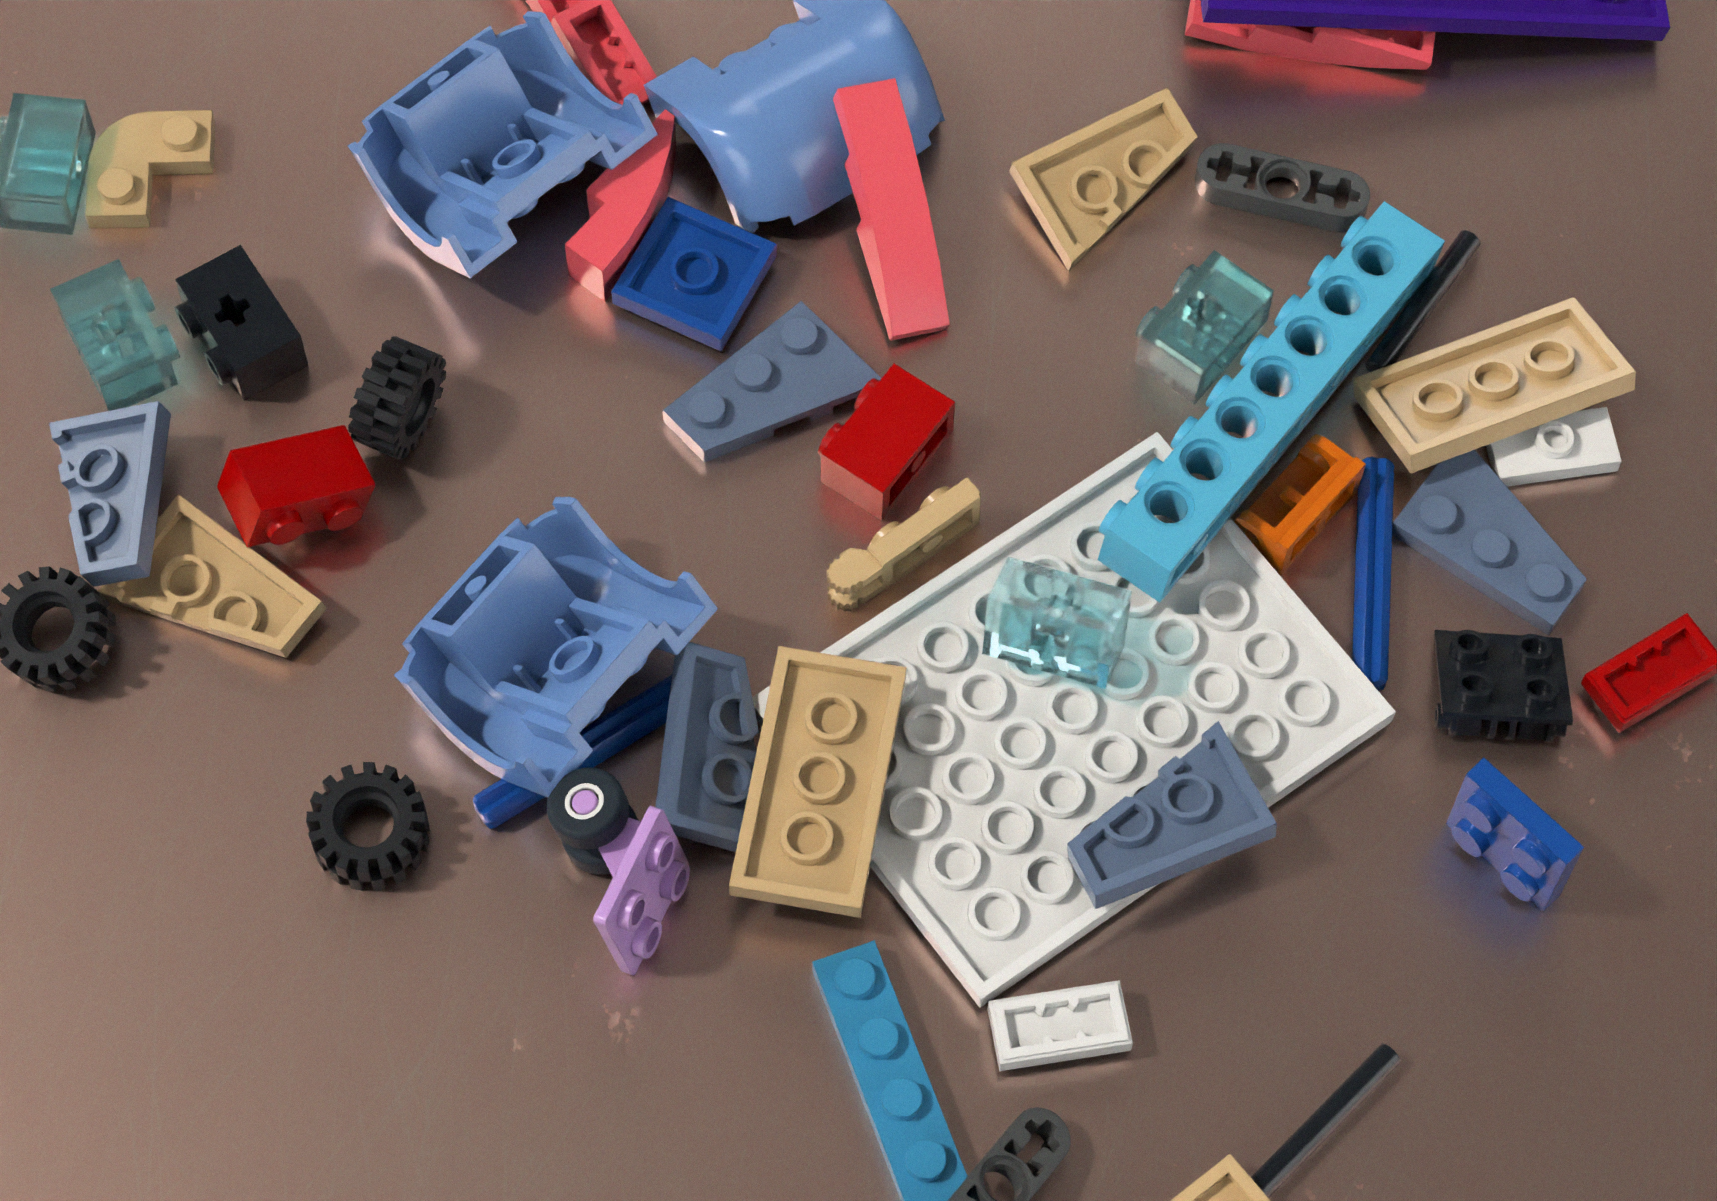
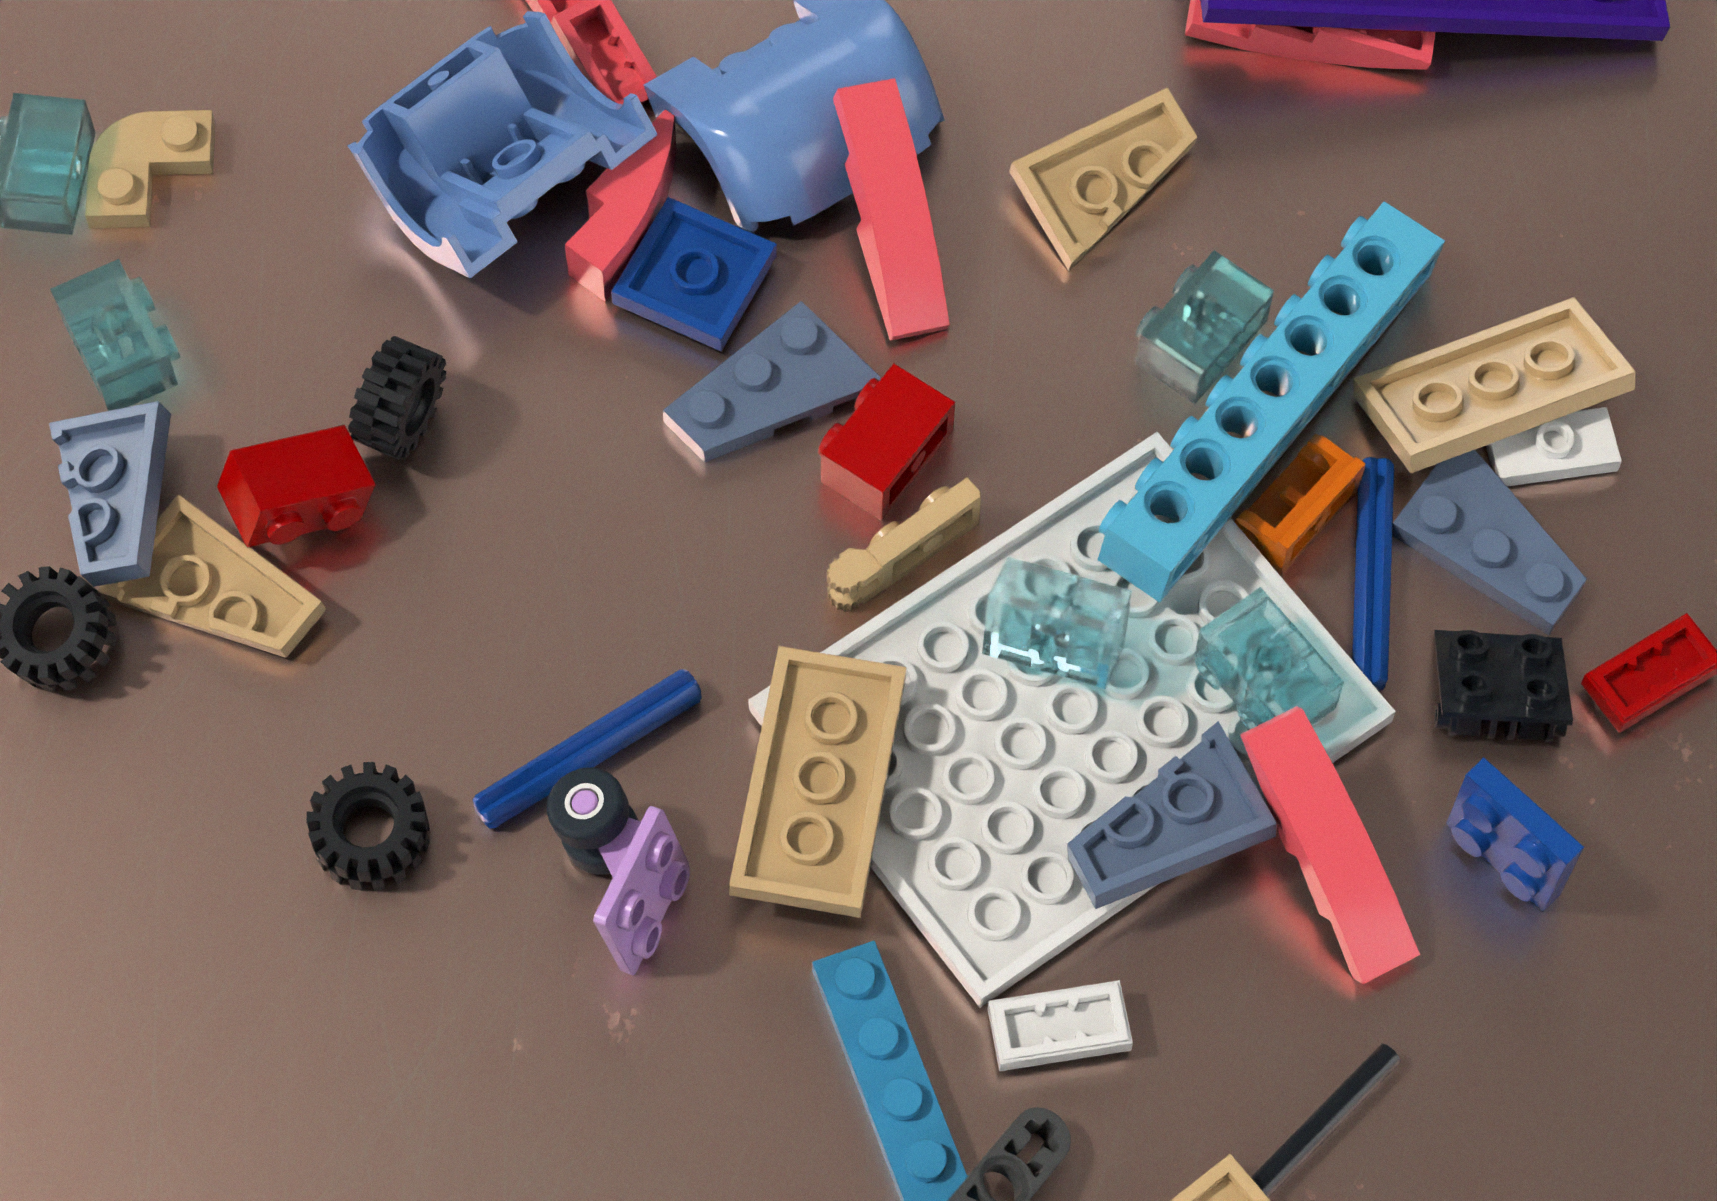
black brick [174,245,309,401] -> none
medium blue piece [394,497,718,797] -> none
sand blue wing [655,642,759,852] -> none
dark grey beam [1195,143,1370,232] -> none
black bar [1365,230,1481,372] -> none
none -> clear light blue brick [1194,587,1344,730]
none -> coral slope [1240,706,1420,984]

